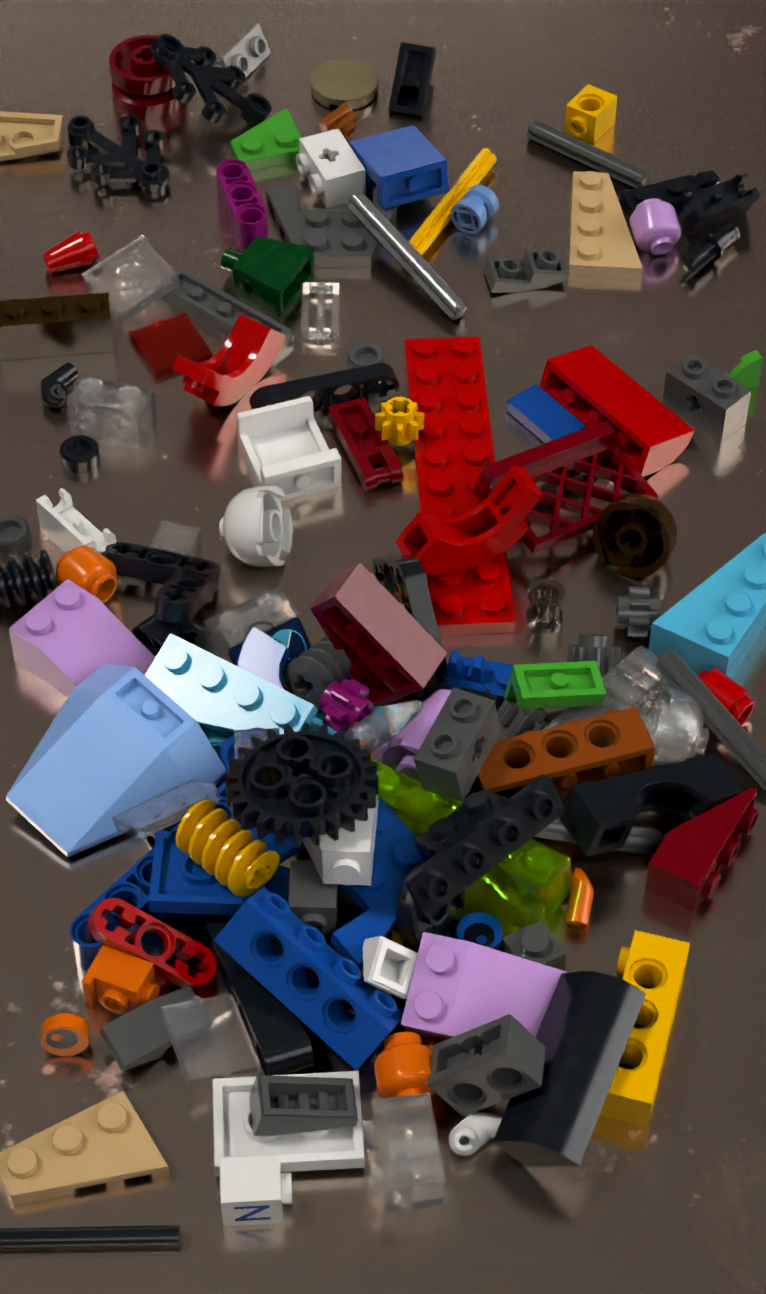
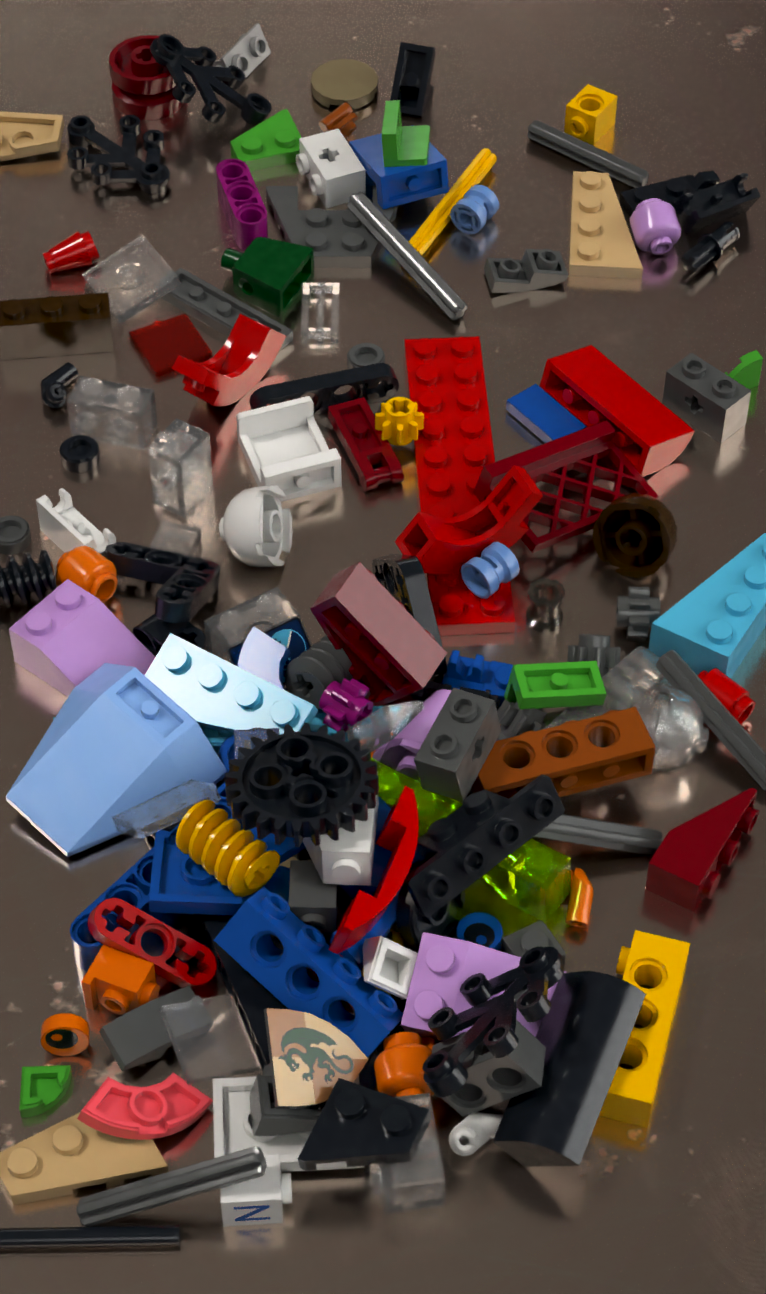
black arch [559,754,744,857] -> none
none -> bright green tile [19,1065,72,1118]
none -> dark grey axle [76,1146,267,1227]
none -> coral tile [77,1072,213,1140]
none -> clear brick [148,418,214,519]
none -> shield [263,1008,369,1108]
none -> black wing [298,1078,431,1171]
none -> red slope [329,785,419,954]
none -> bright green panel [381,100,430,167]
none -> black plant [422,946,564,1097]
none -> medium blue wheel [461,542,520,599]

